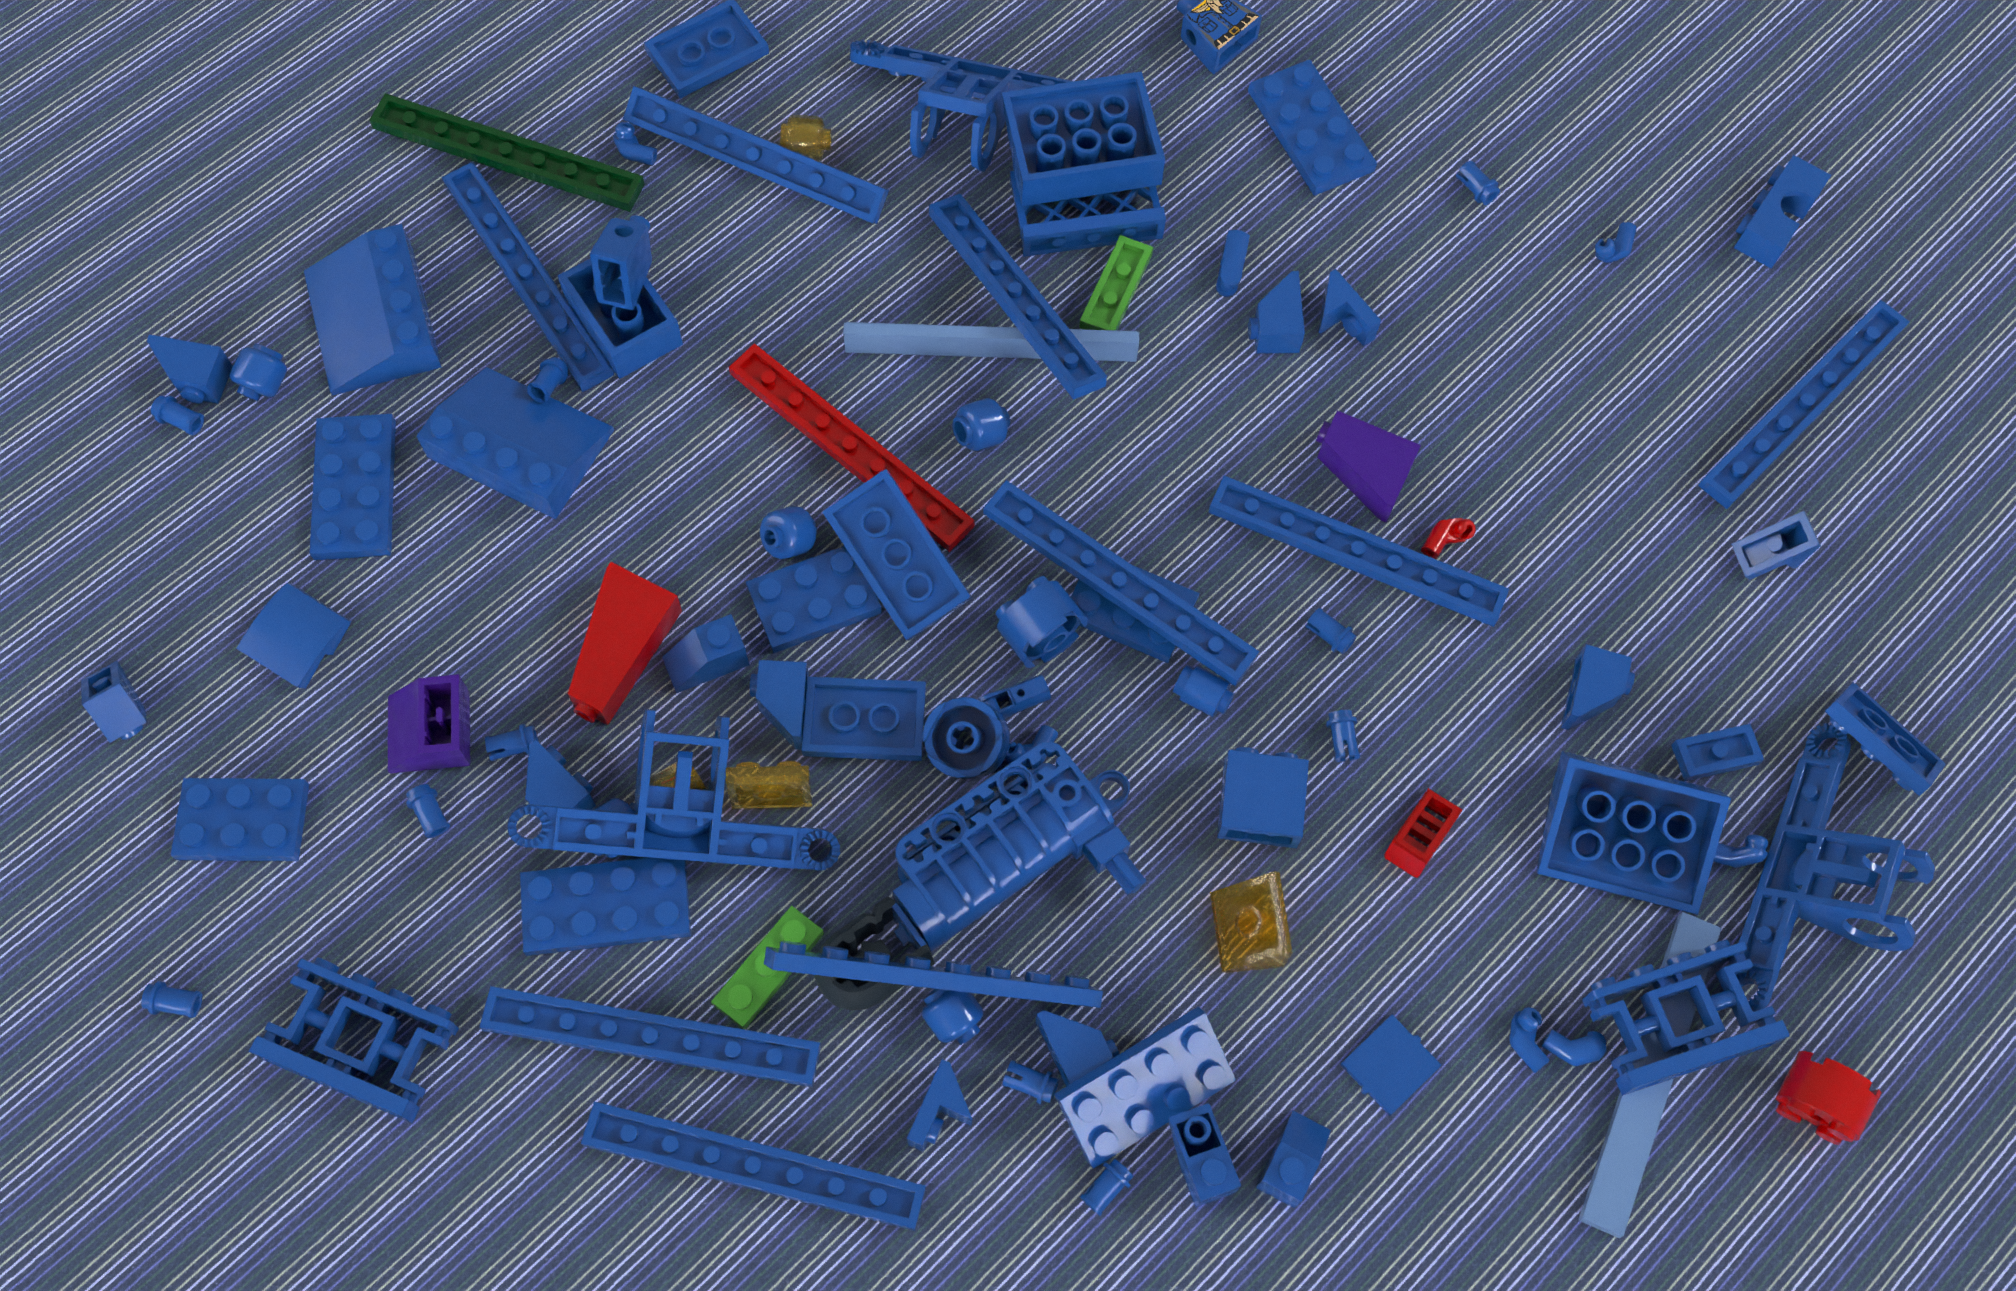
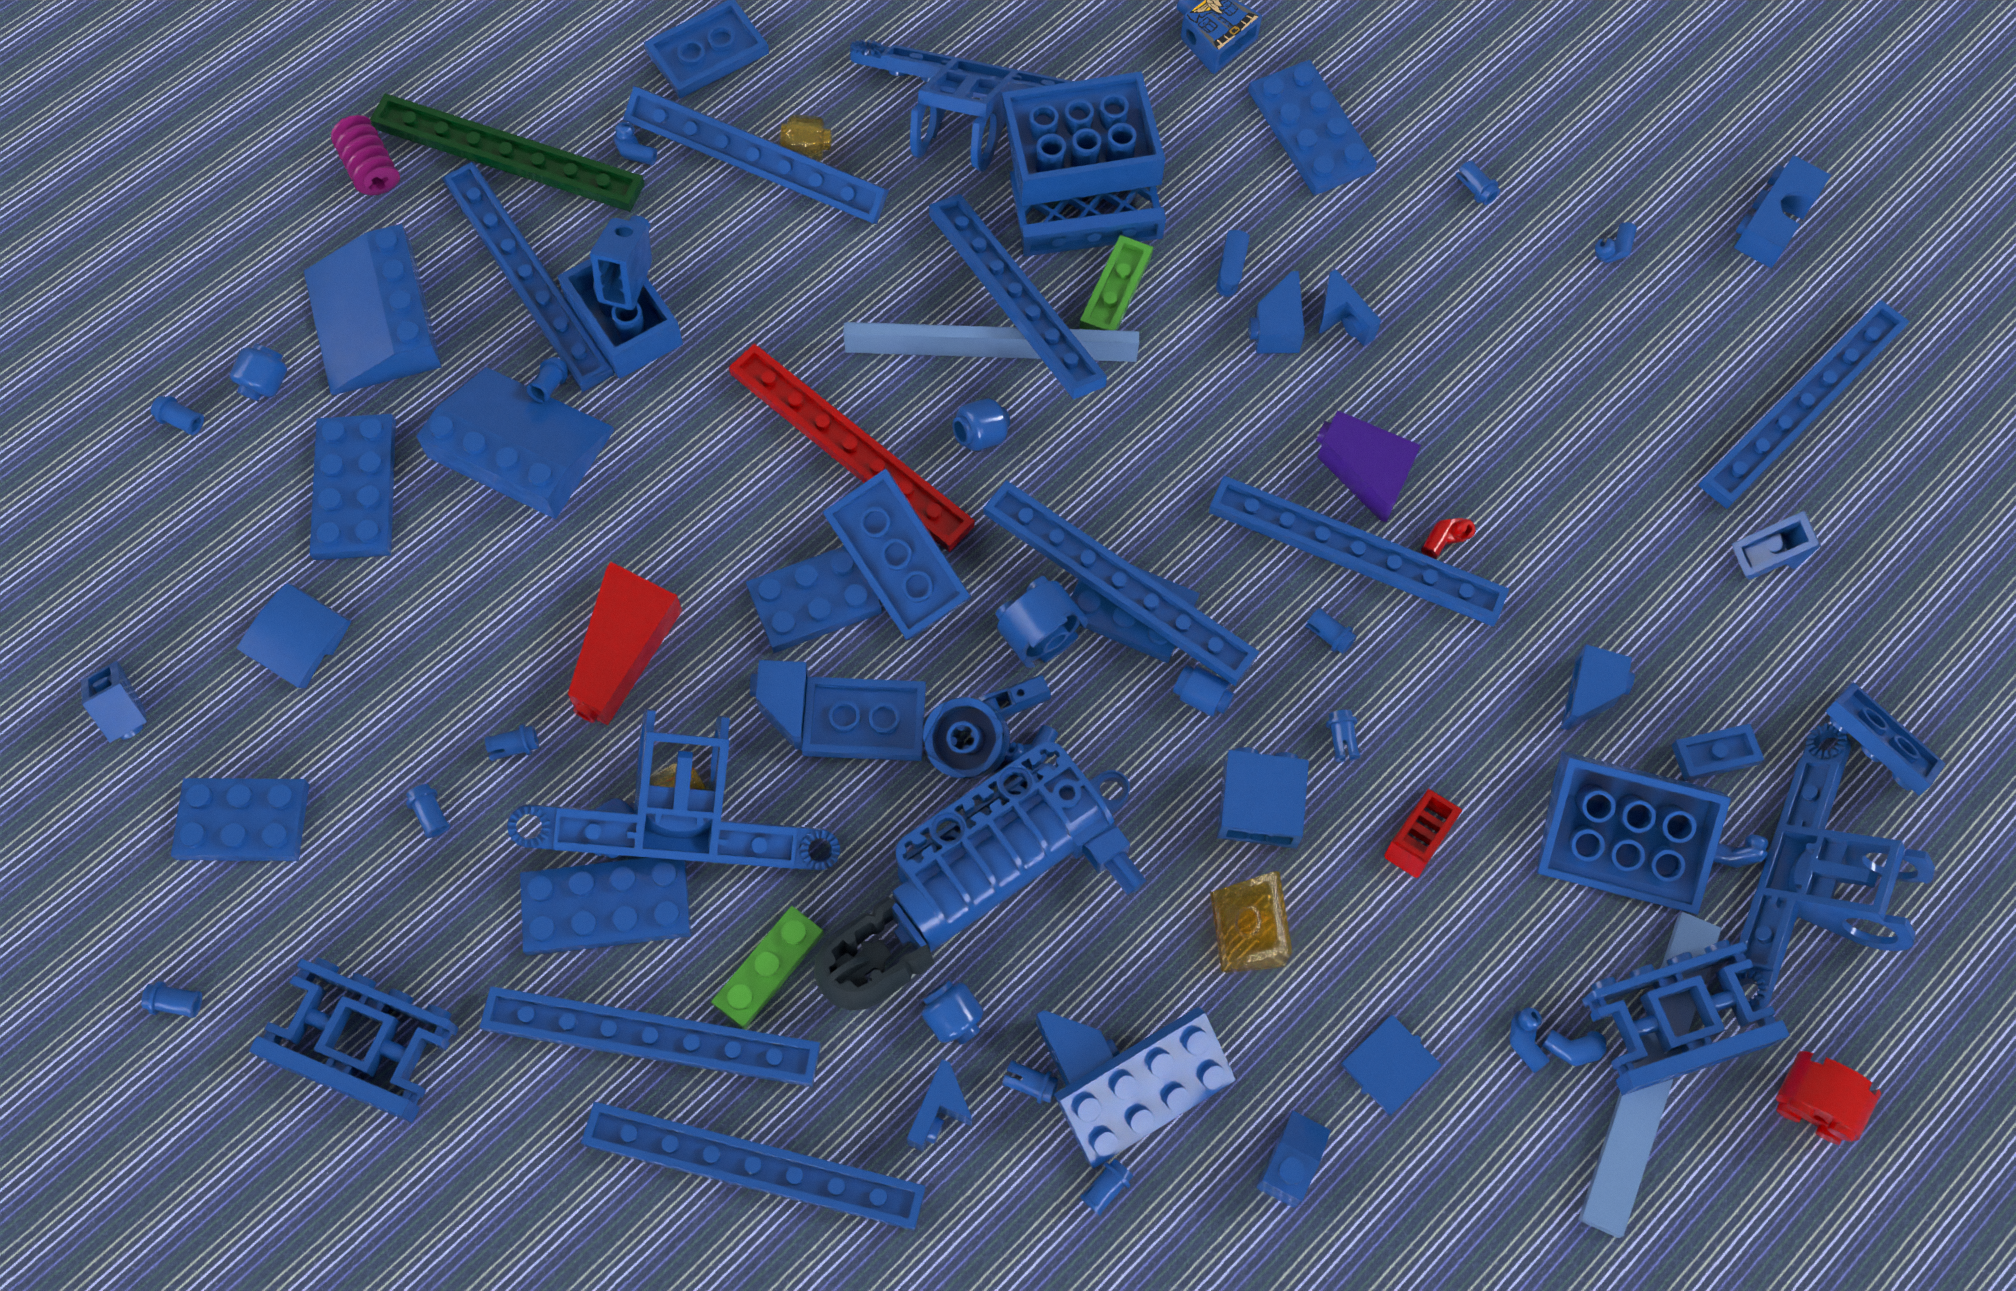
blue slope [146,334,233,404] -> none
dark purple slope [388,674,470,774] -> none
blue slope [525,739,596,809] -> none
blue slope [662,614,750,693] -> none
clear yellow plate [726,761,812,809] -> none
blue head [760,506,817,559] -> none
blue plate [764,941,1103,1008] -> none
blue slope [1168,1103,1241,1208] -> none
none -> magenta piece [331,115,400,196]

